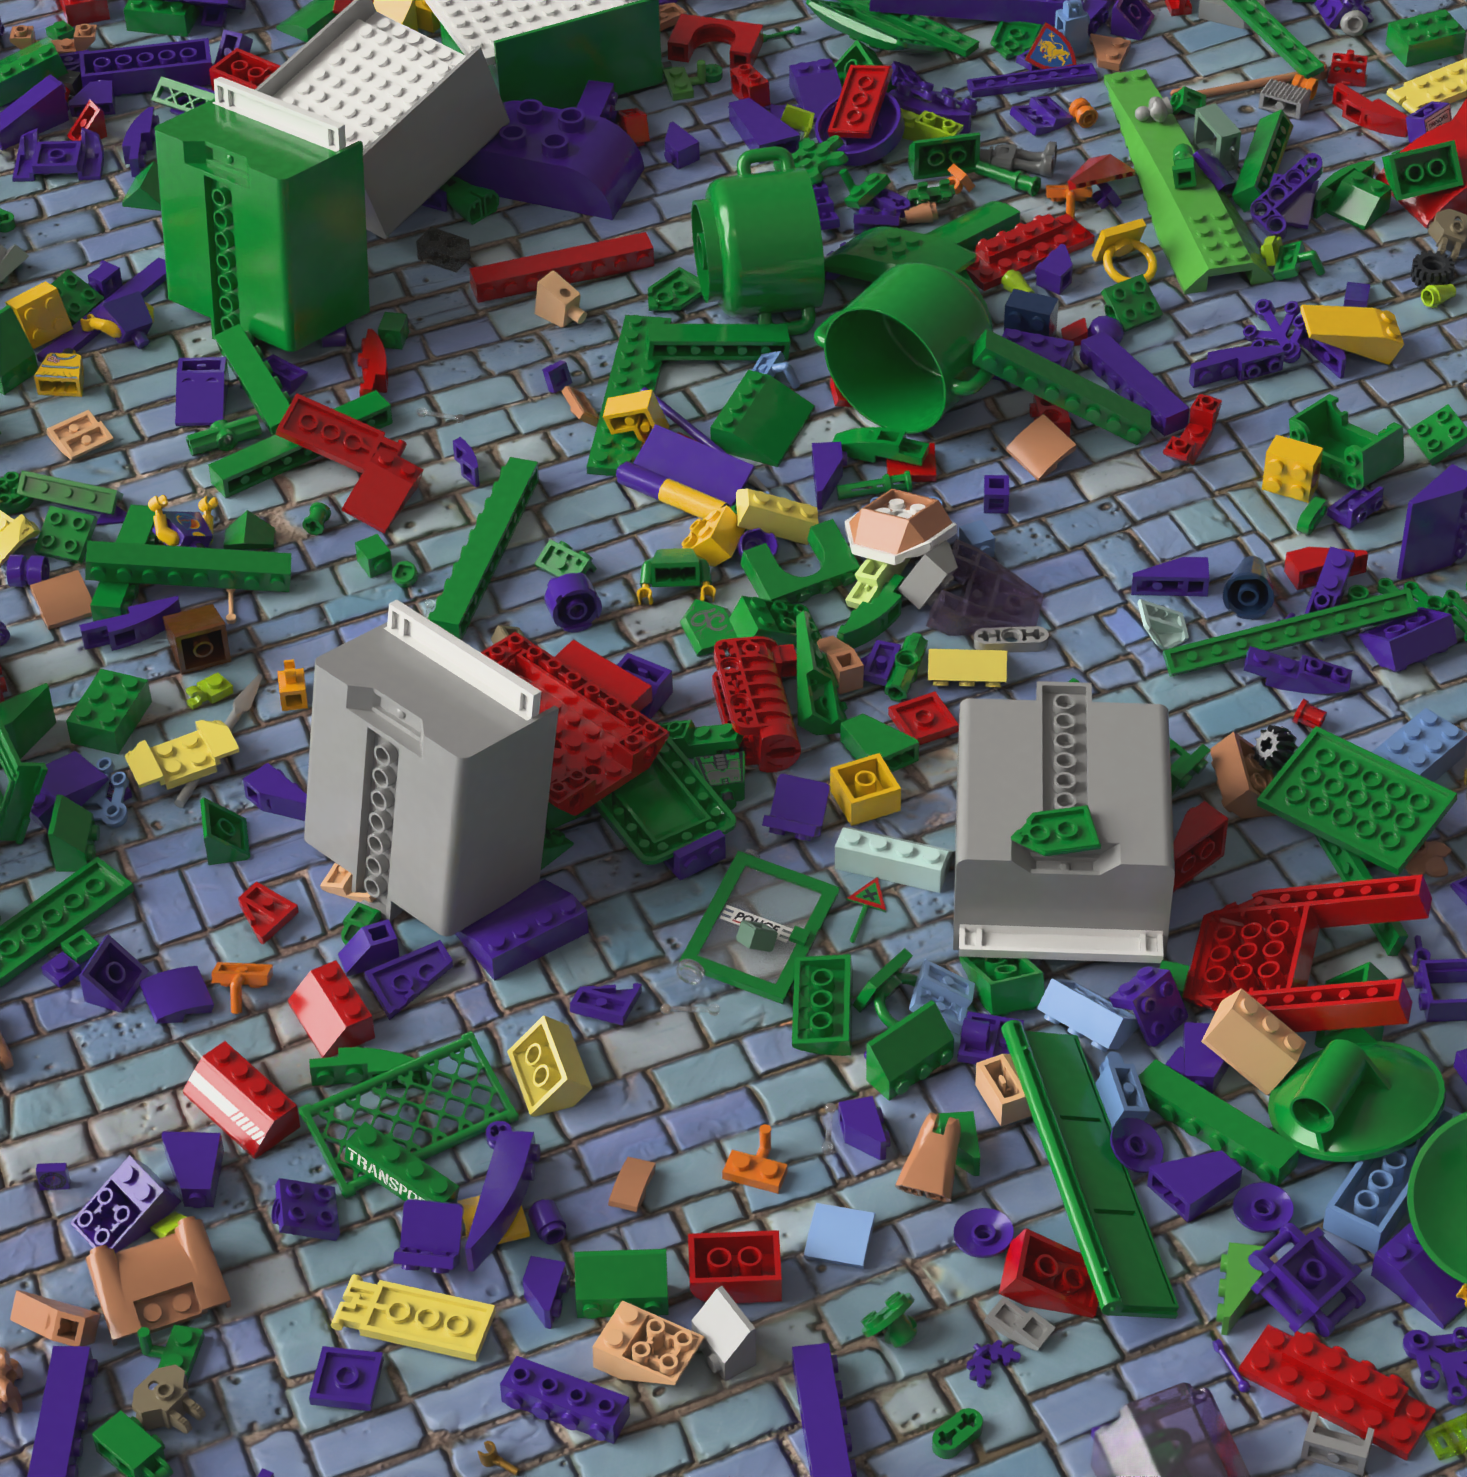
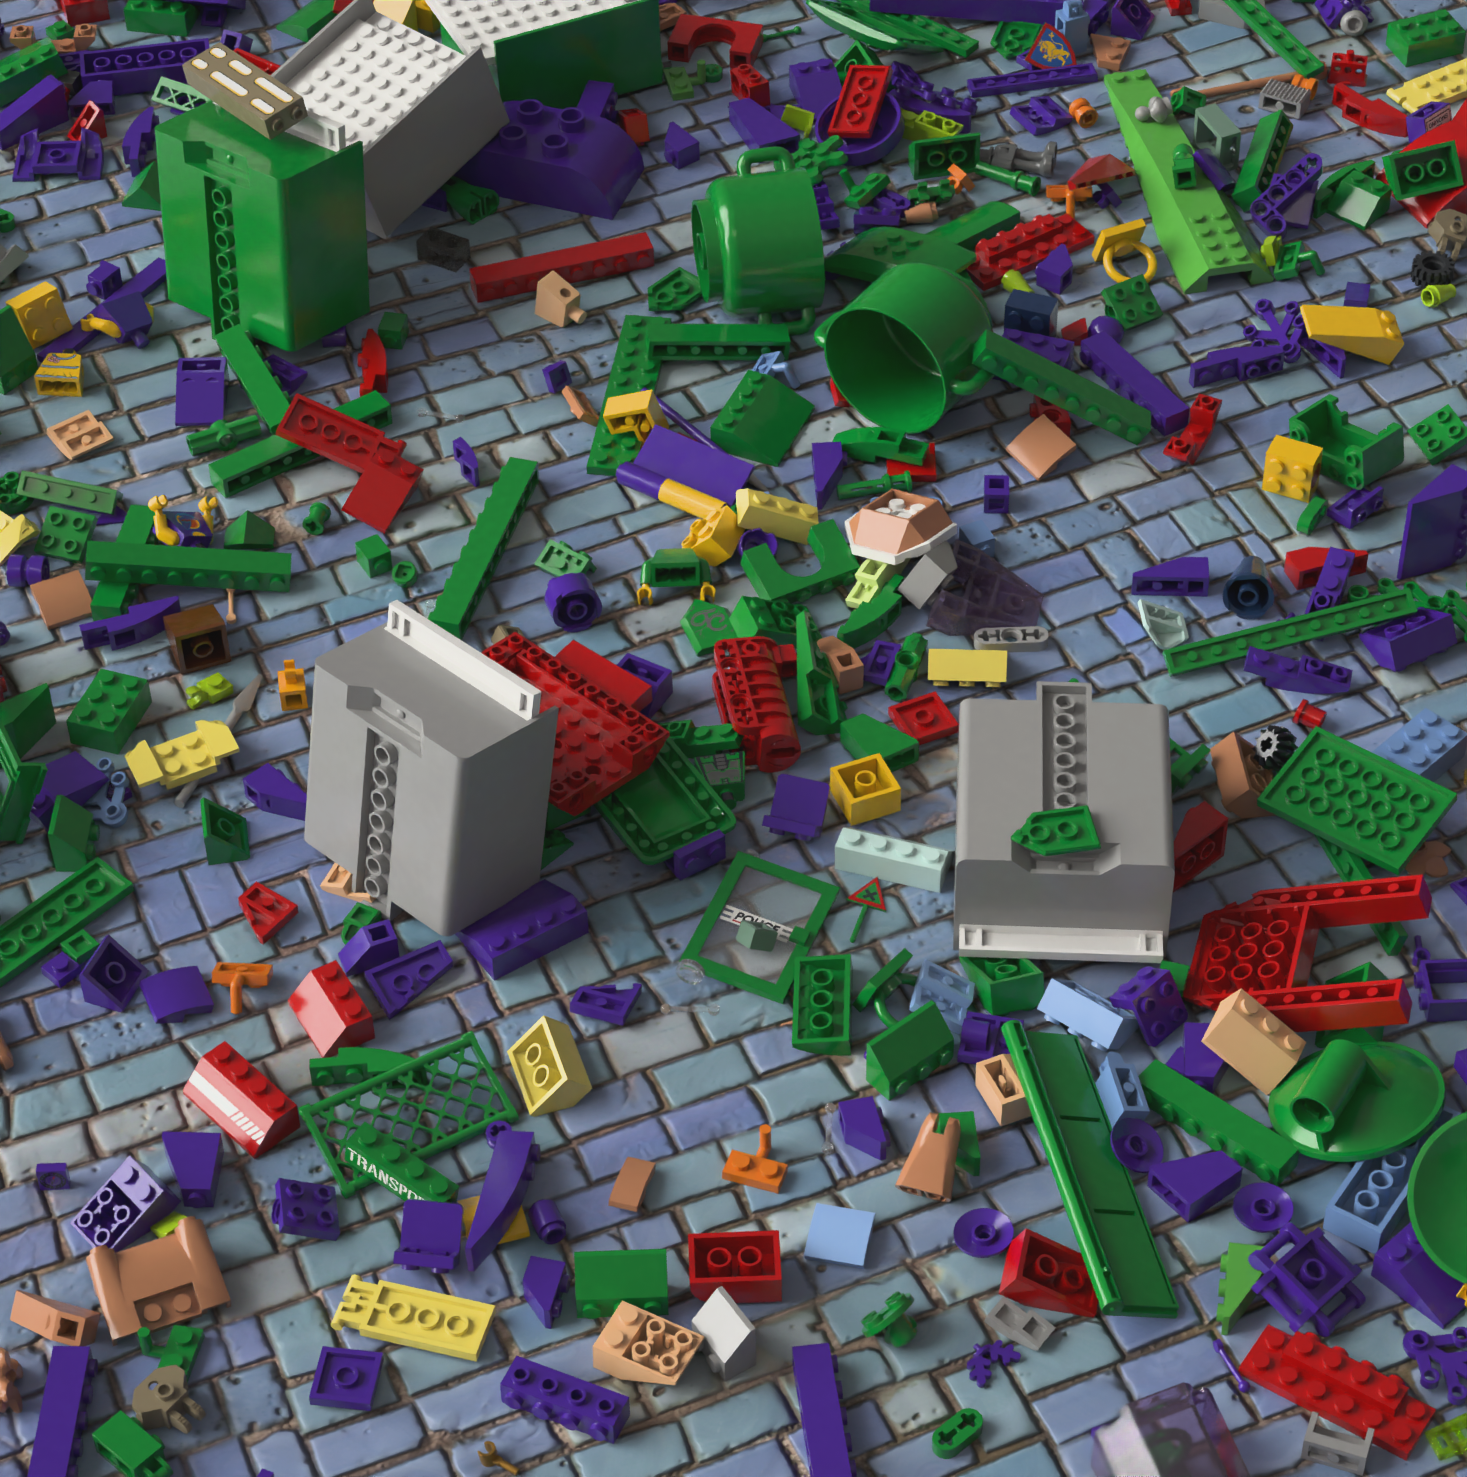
green plate [51,269,104,326] -> none
none -> dark tan brick [182,42,308,140]

